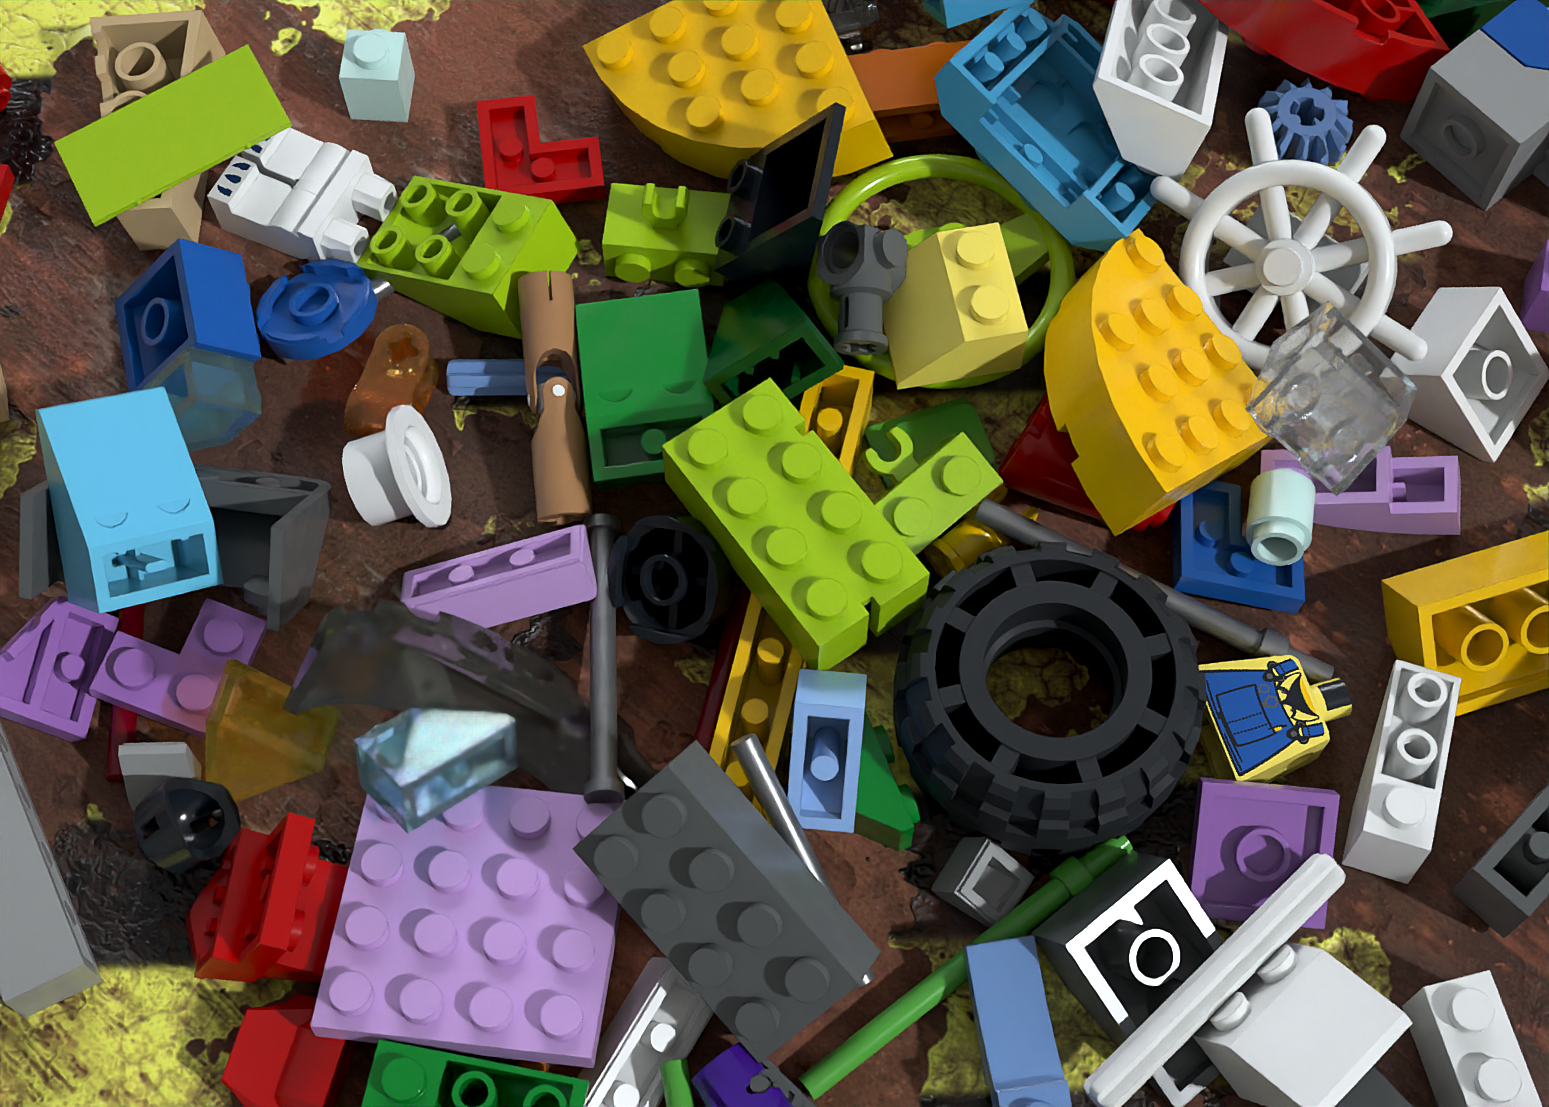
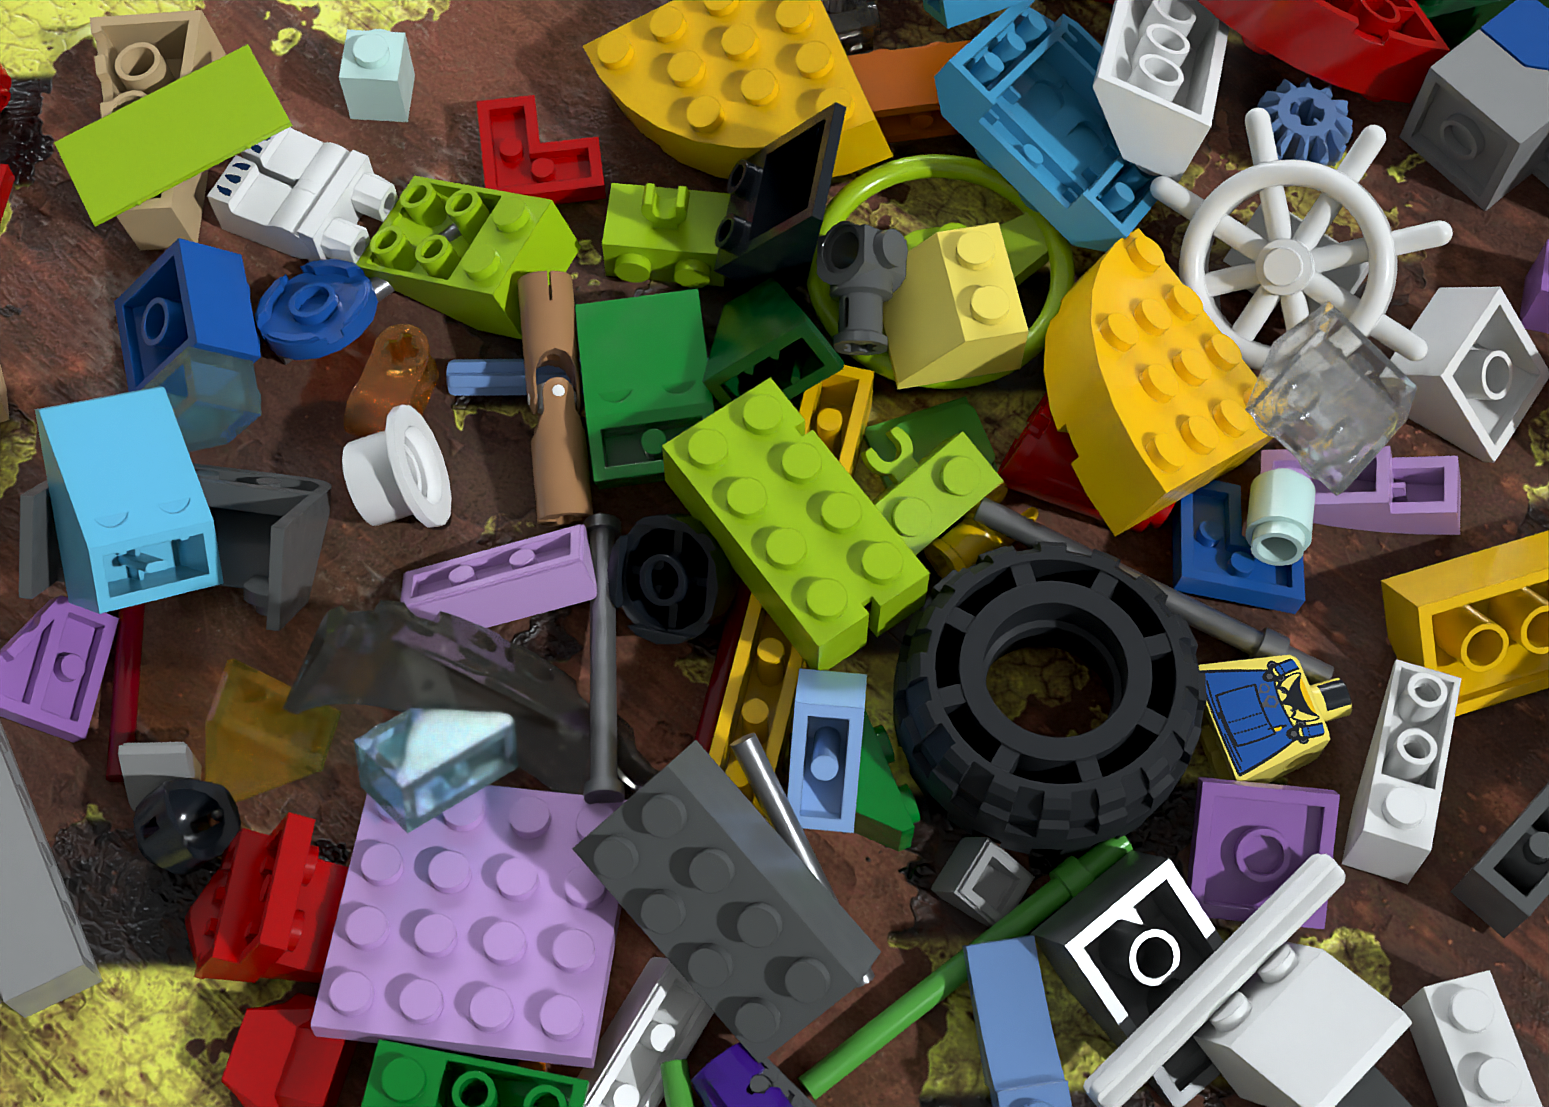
medium lavender plate [89,598,267,744] -> none

